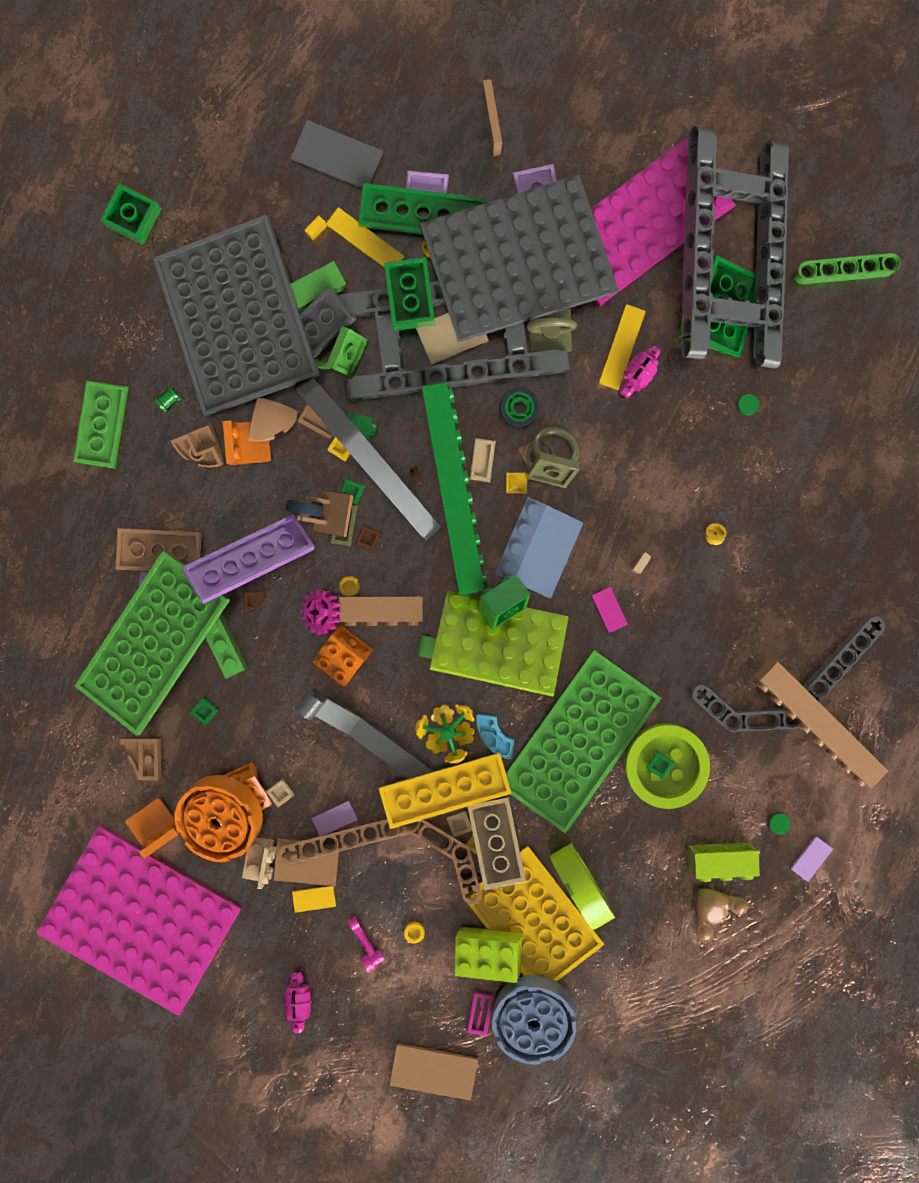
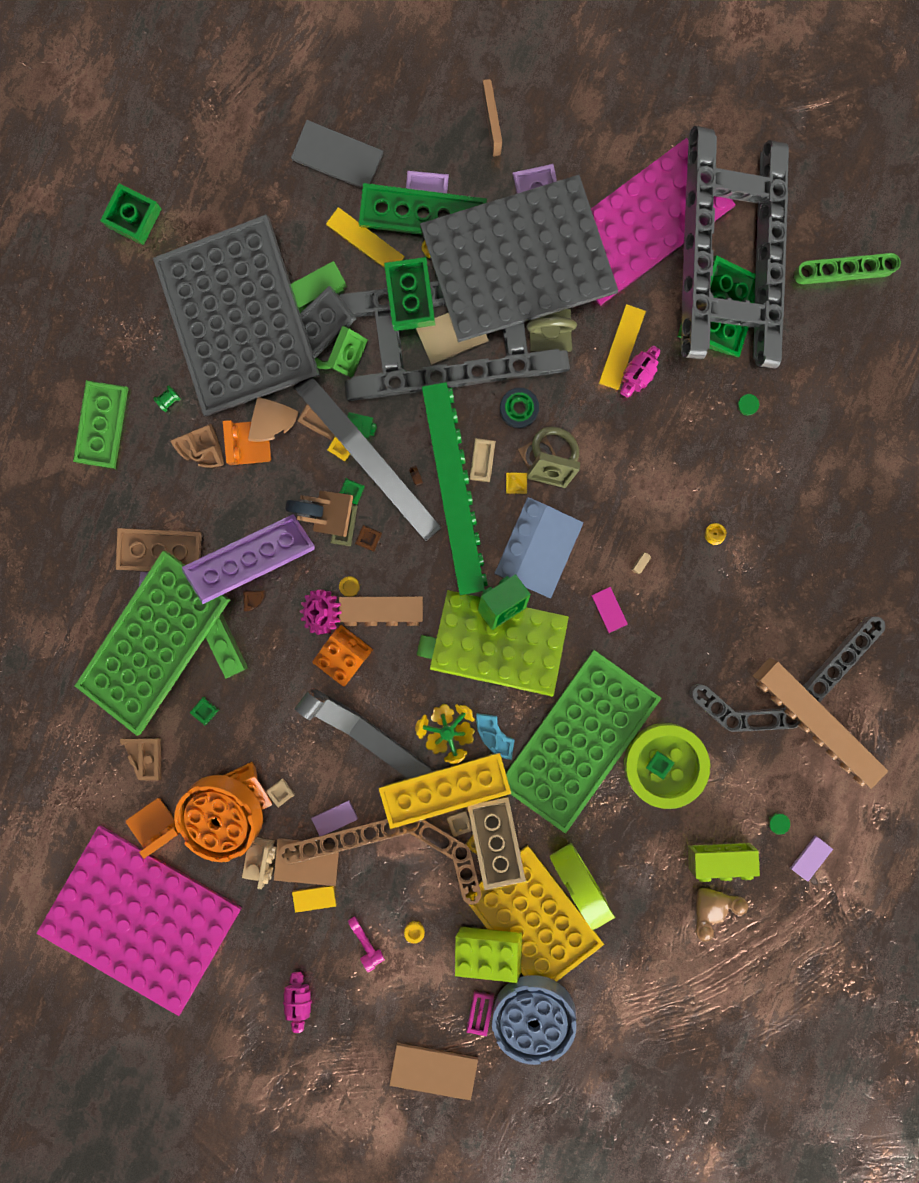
yellow tile [304,216,327,241] -> none

